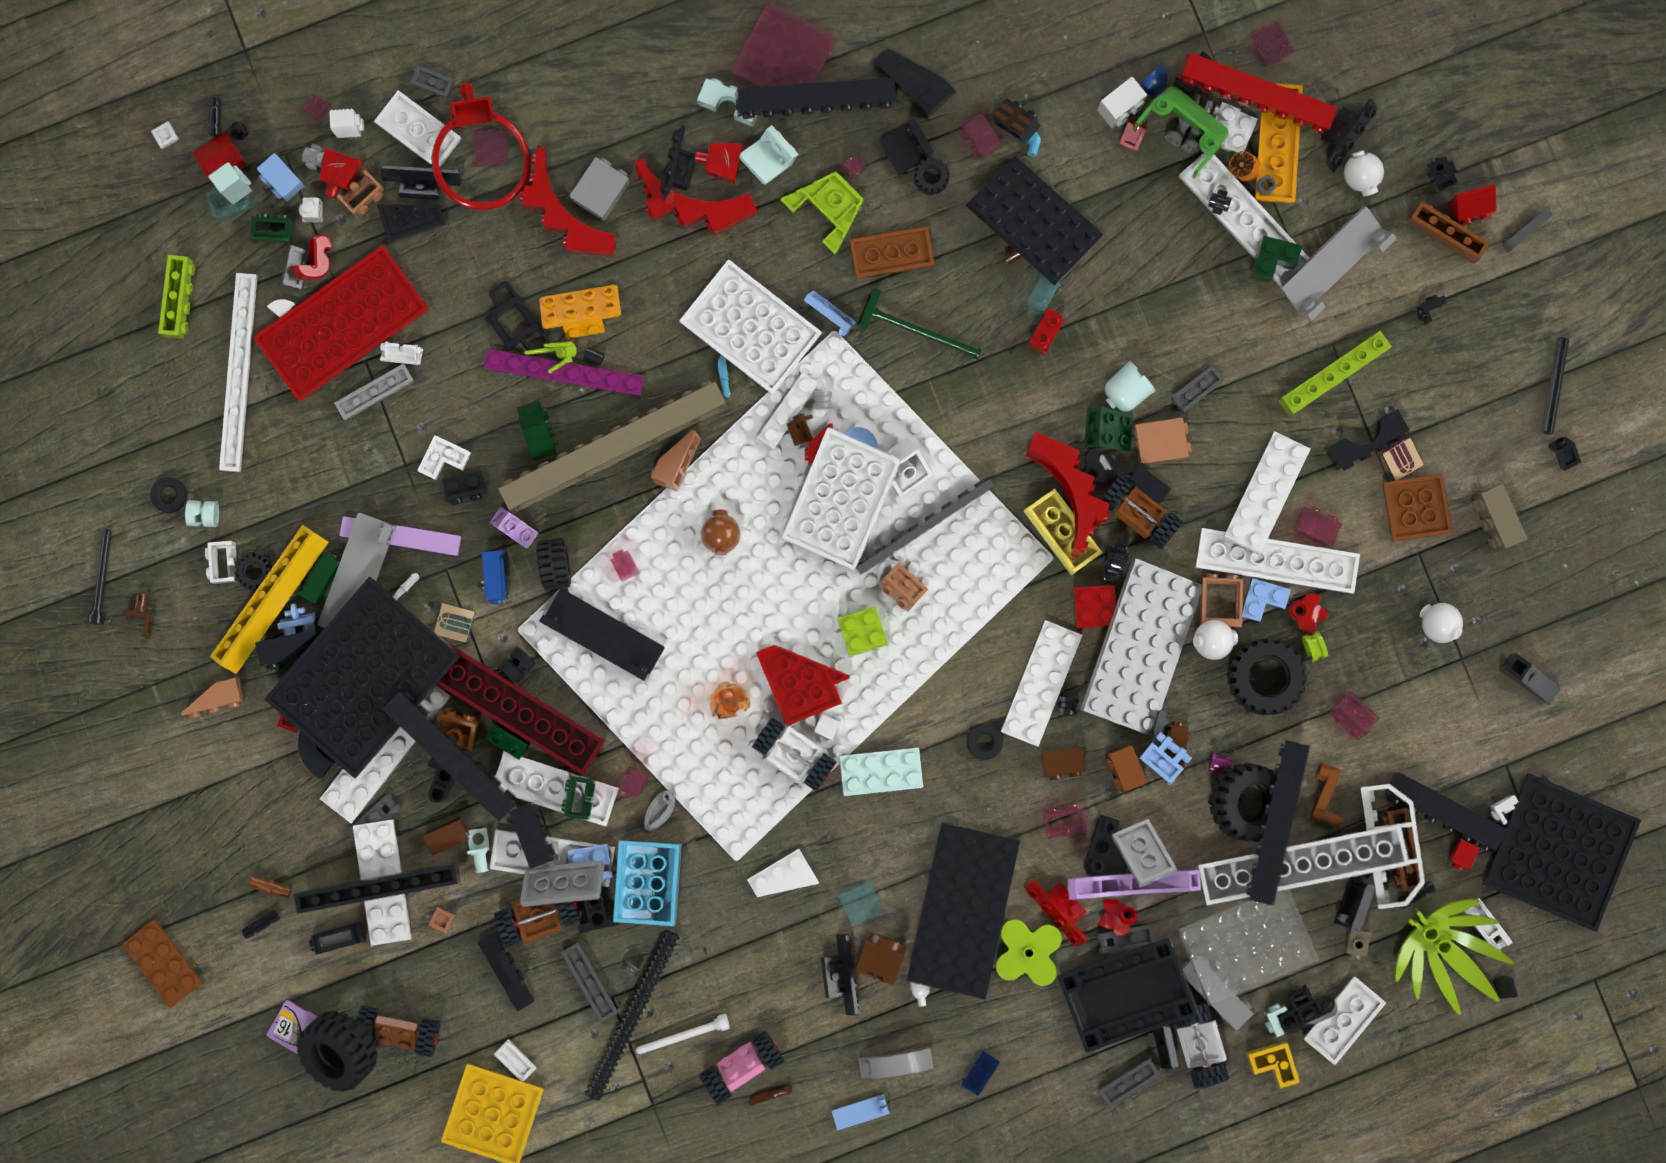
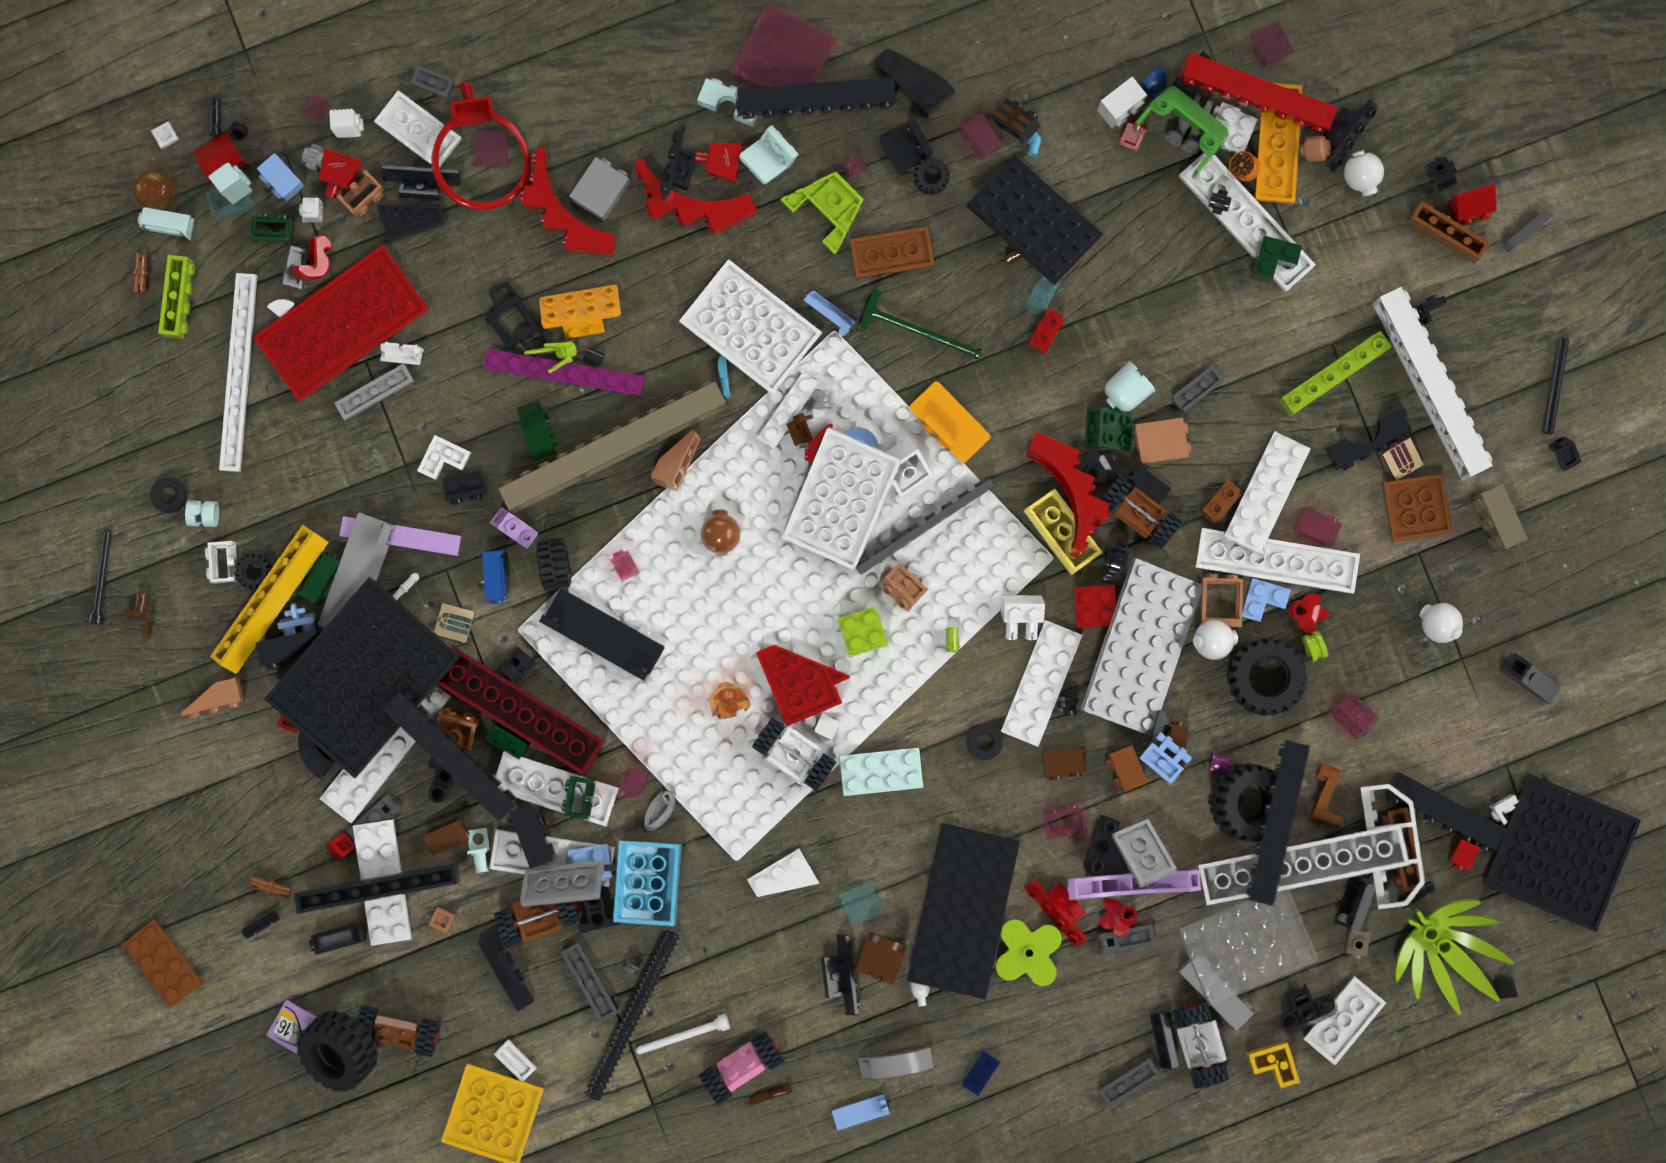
black slope [1058,937,1200,1053] -> none
dark grey bush [1257,176,1276,195] -> none
light aqua bracket [1264,1004,1287,1037] -> none
light grey bracket [1280,206,1397,321] -> none
white plate [1463,898,1513,951] -> none
none -> dark orange pin [132,253,149,295]
none -> clear orange cylinder [134,171,175,210]
none -> light aqua window [138,207,194,240]
none -> red slope [326,831,356,862]
none -> light orange bracket [910,382,990,463]
none -> lime pin [944,627,960,653]
none -> white brick [1001,595,1045,640]
none -> dark orange window [1199,480,1241,525]
none -> nougat head [1300,135,1331,162]
none -> white brick [1372,287,1492,481]

